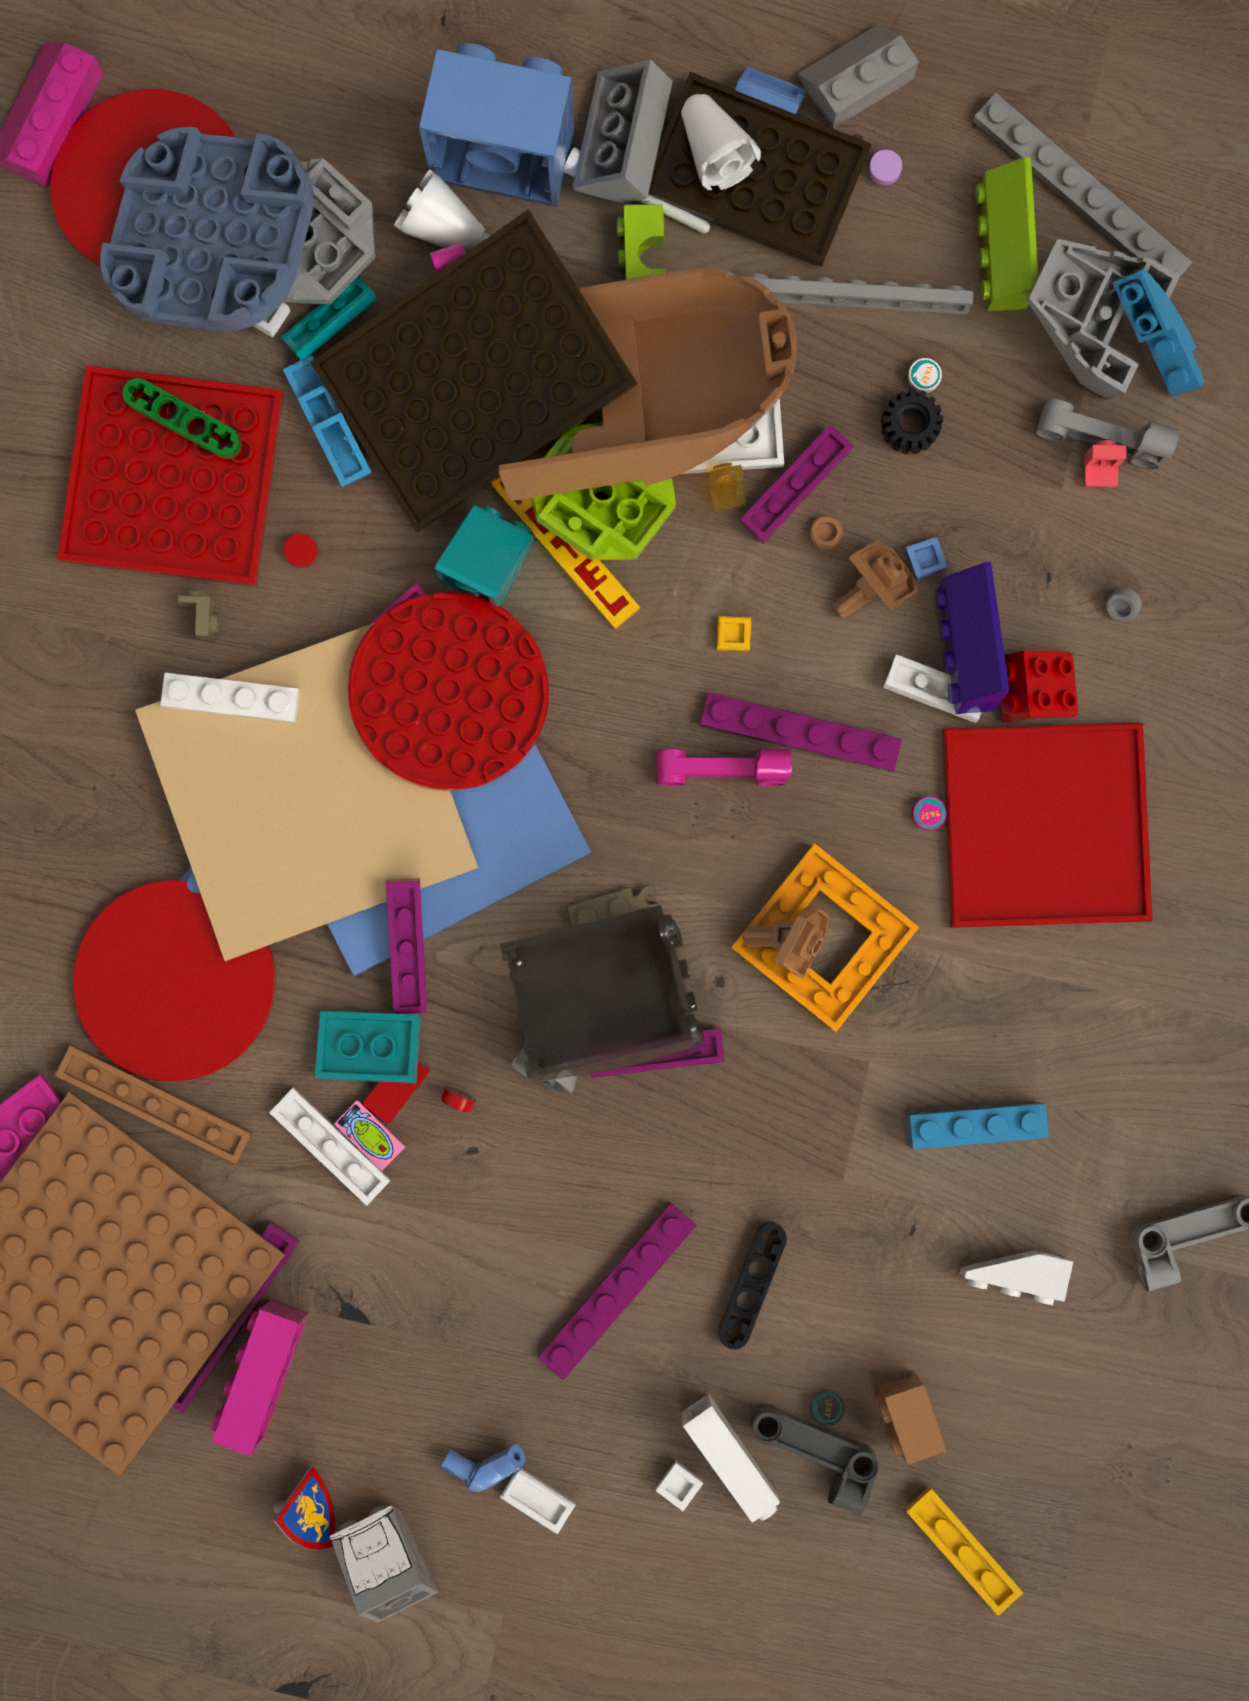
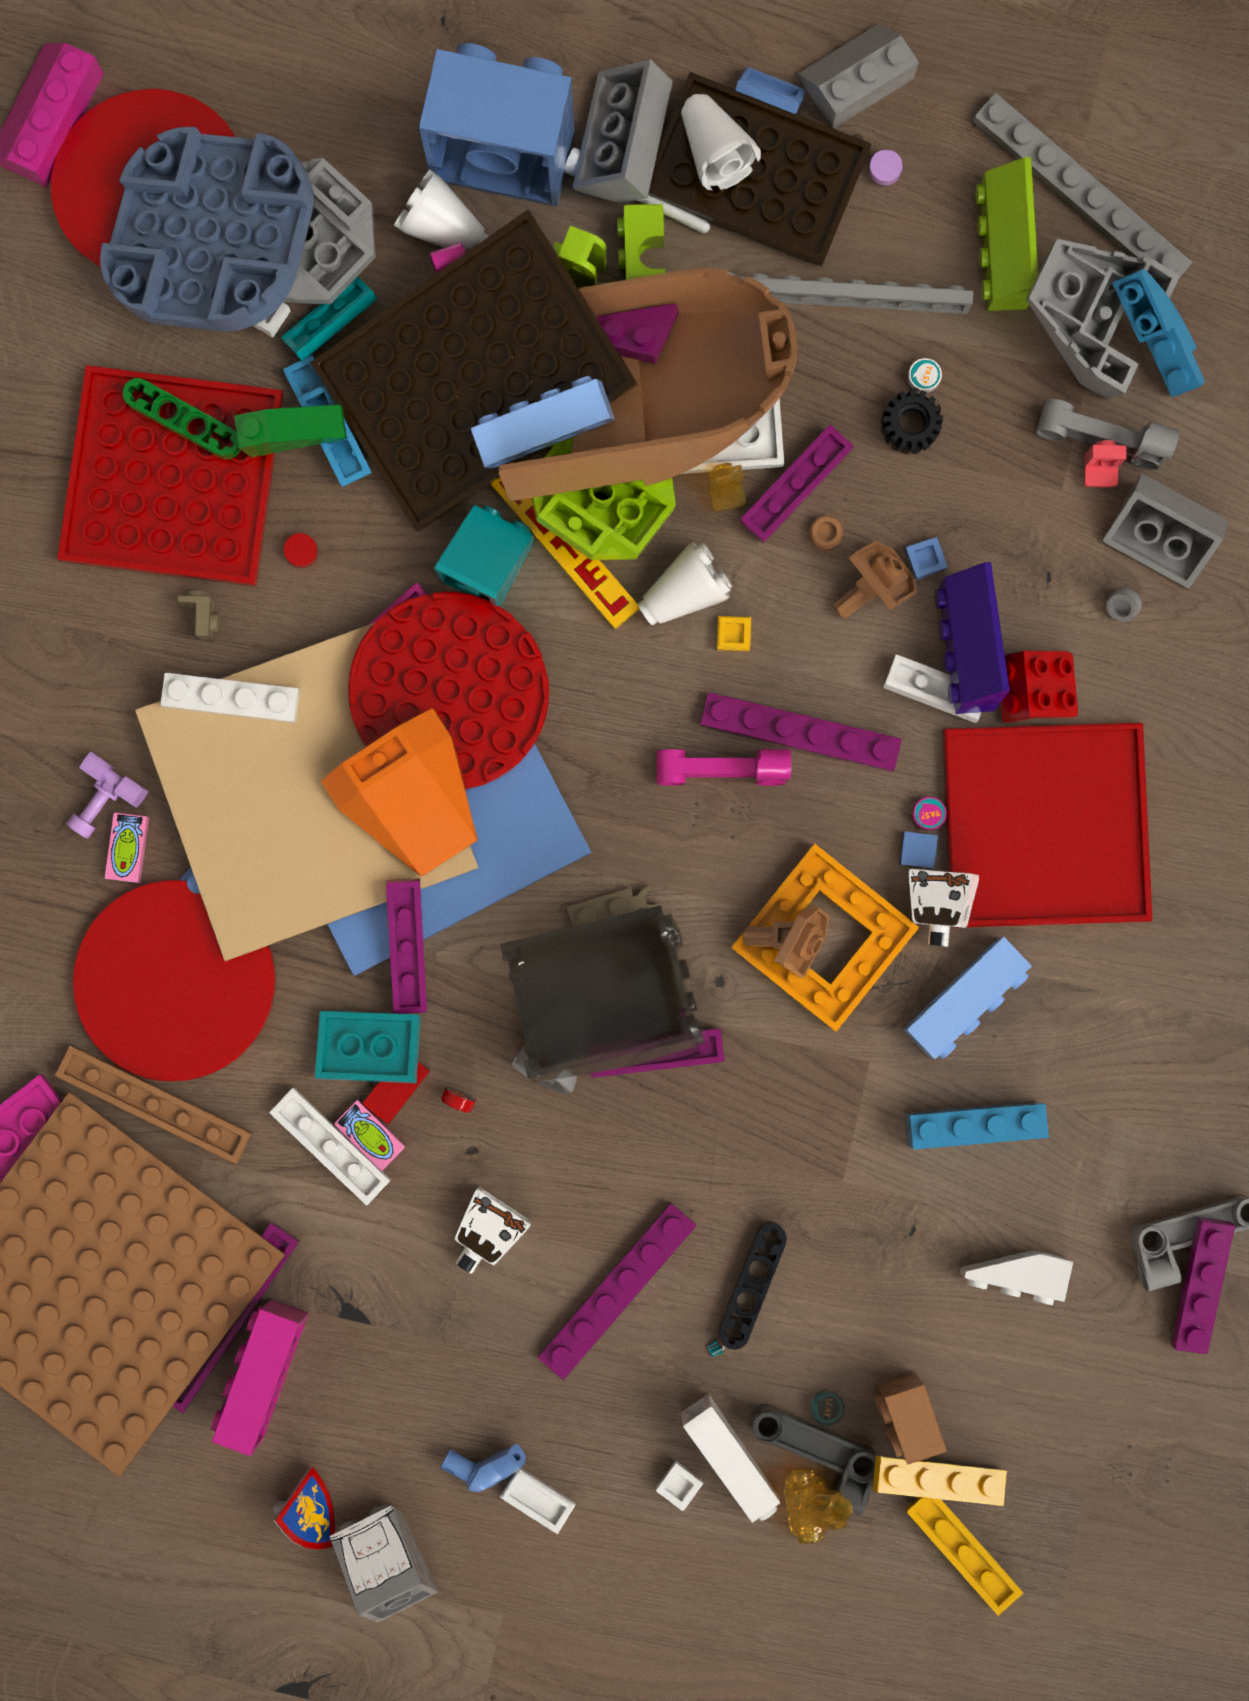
none -> lavender bar [66,752,149,839]
none -> tile [104,813,149,883]
none -> green slope [234,405,347,457]
none -> orange wedge [320,708,478,877]
none -> torso [454,1186,532,1274]
none -> light blue brick [471,376,615,468]
none -> lime piece [553,225,607,288]
none -> magenta wing [596,304,679,364]
none -> white cone [638,542,732,626]
none -> teal piece [707,1340,725,1357]
none -> clear yellow piece [784,1468,853,1544]
none -> yellow plate [872,1455,1007,1506]
none -> medium blue tile [899,831,938,869]
none -> light blue brick [902,937,1032,1059]
none -> white torso [909,869,979,947]
none -> light grey slope [1102,473,1229,589]
none -> magenta plate [1171,1217,1235,1355]

